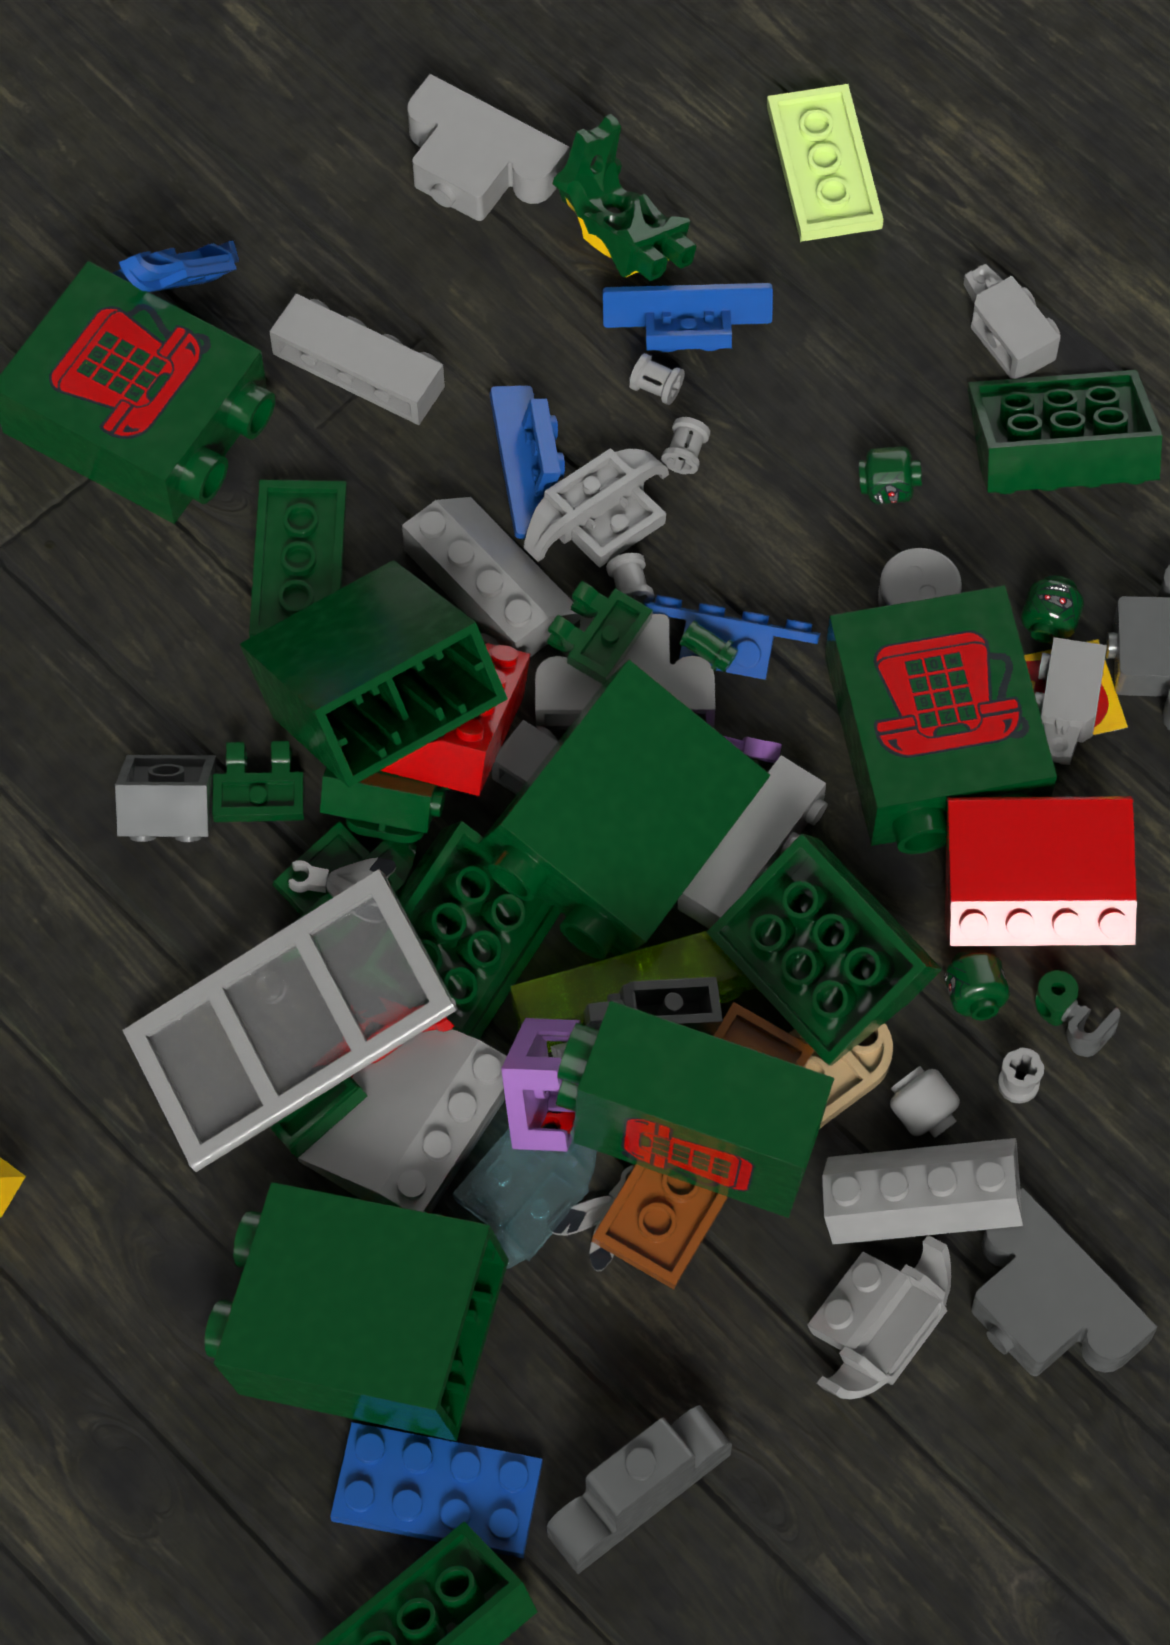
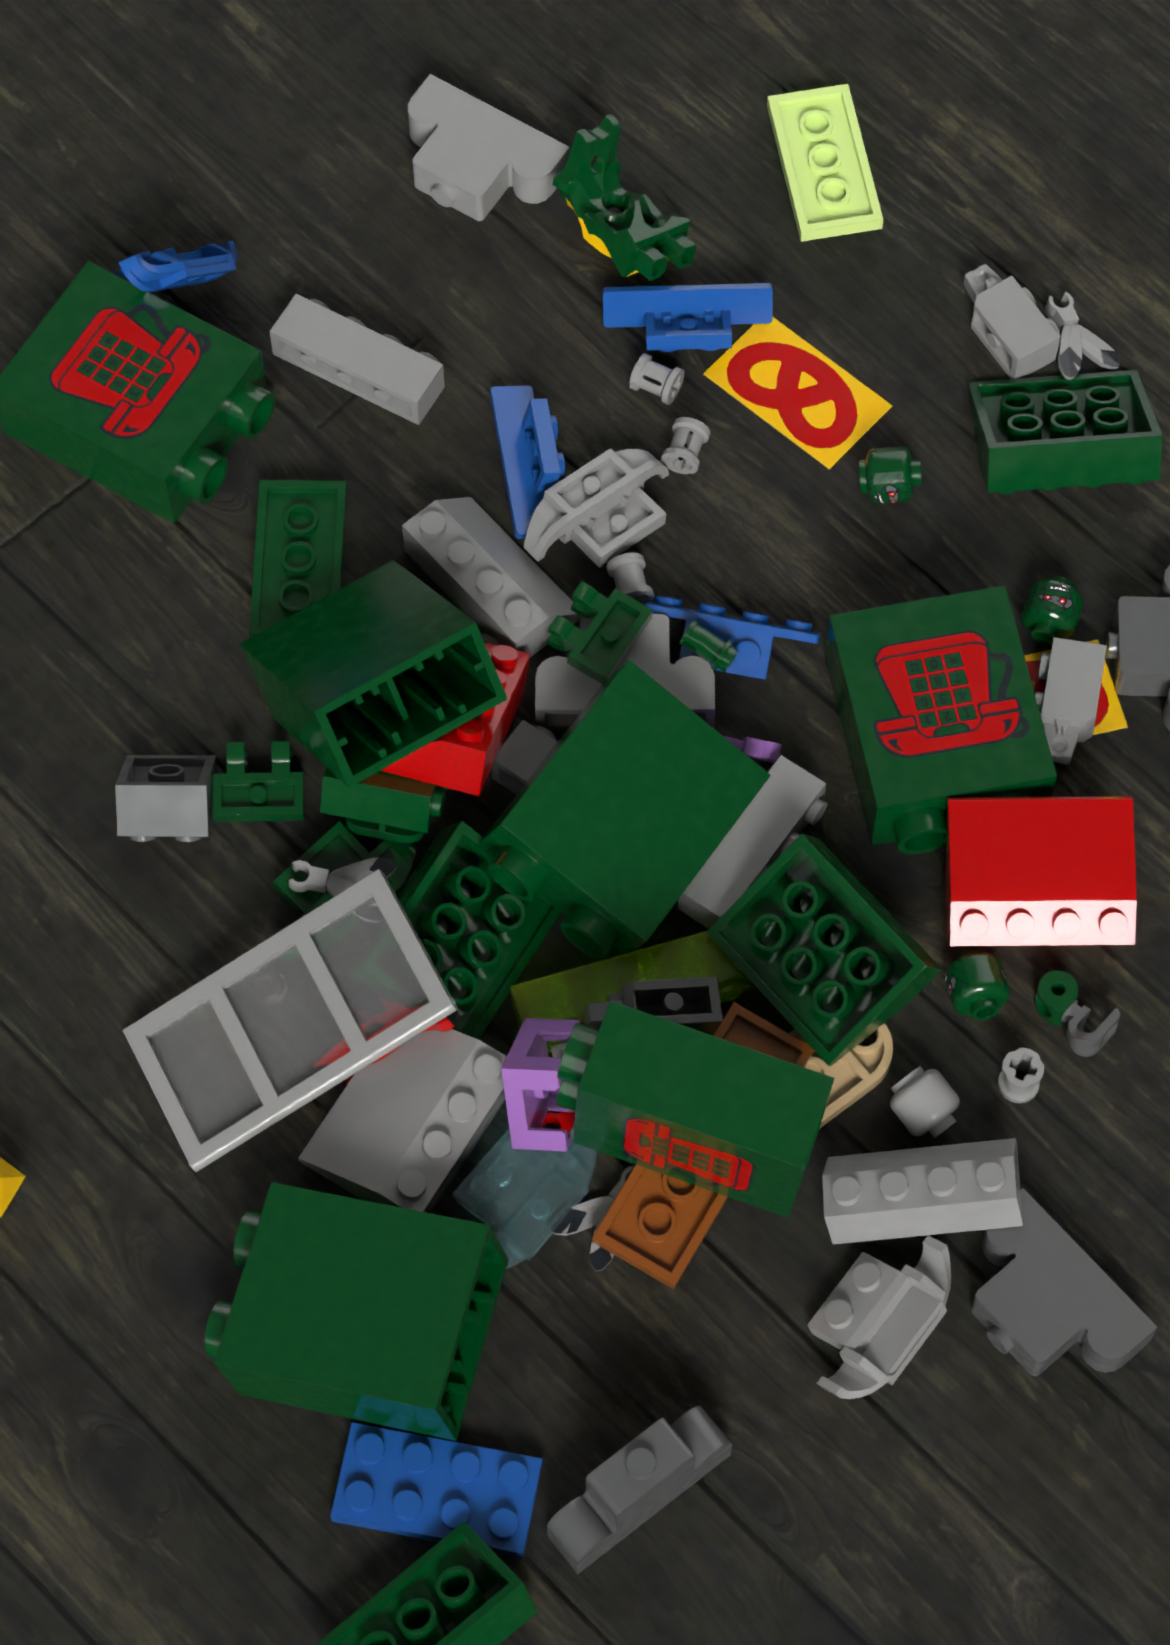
dark green tile [270,1076,368,1158] -> none
light grey head [878,548,962,607] -> none
none -> sticker [703,316,892,470]
none -> light grey piece [1045,292,1120,380]

